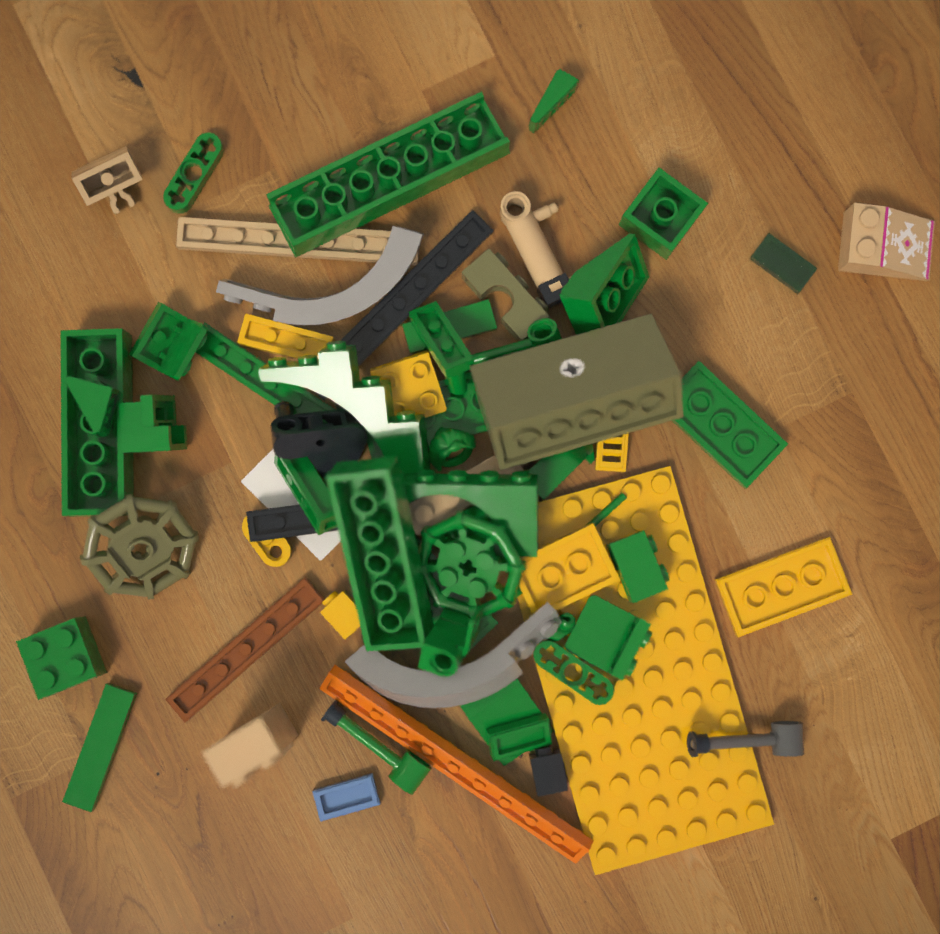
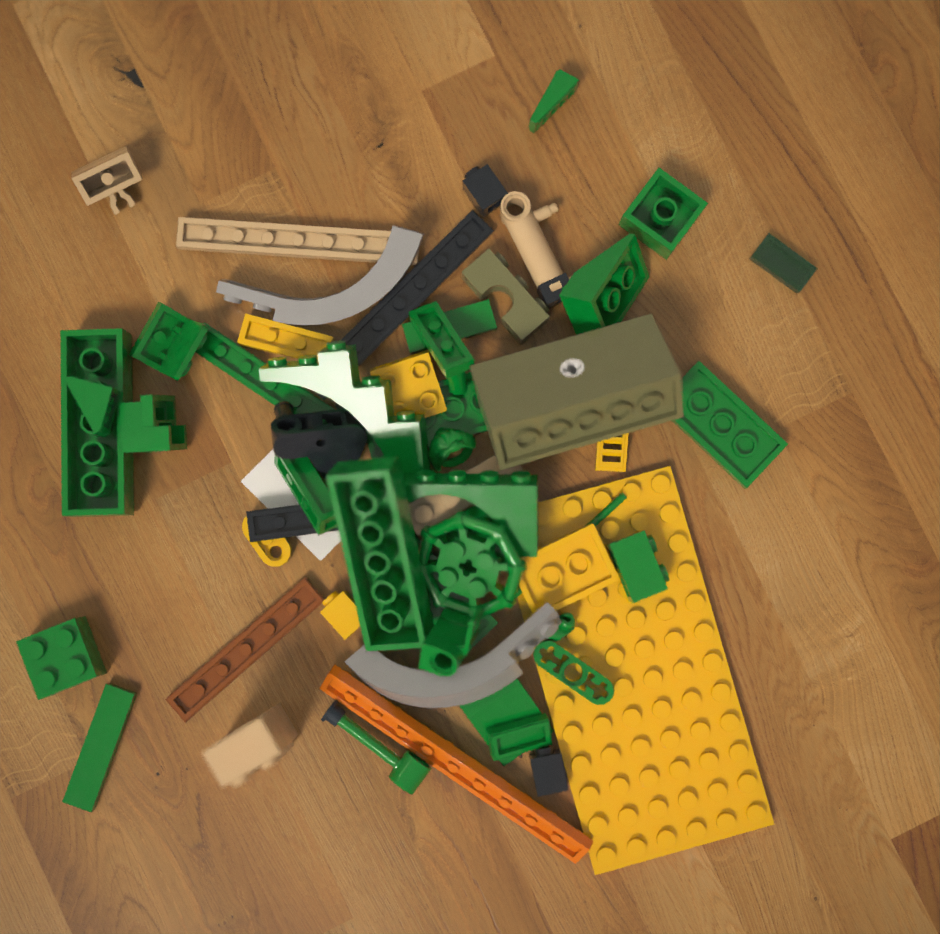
olive plate [80,494,199,600] -> none
green beam [163,133,224,214] -> none
green tile [266,91,510,258] -> none
medium blue tile [312,773,381,822] -> none
green piece [465,318,562,372] -> none
green piece [528,444,595,502] -> none
green bracket [565,595,652,681] -> none
dark grey piece [687,721,804,757] -> none
yellow tile [714,537,853,637] -> none
tan slope [838,203,935,281] -> none
none -> black brick [462,164,508,218]

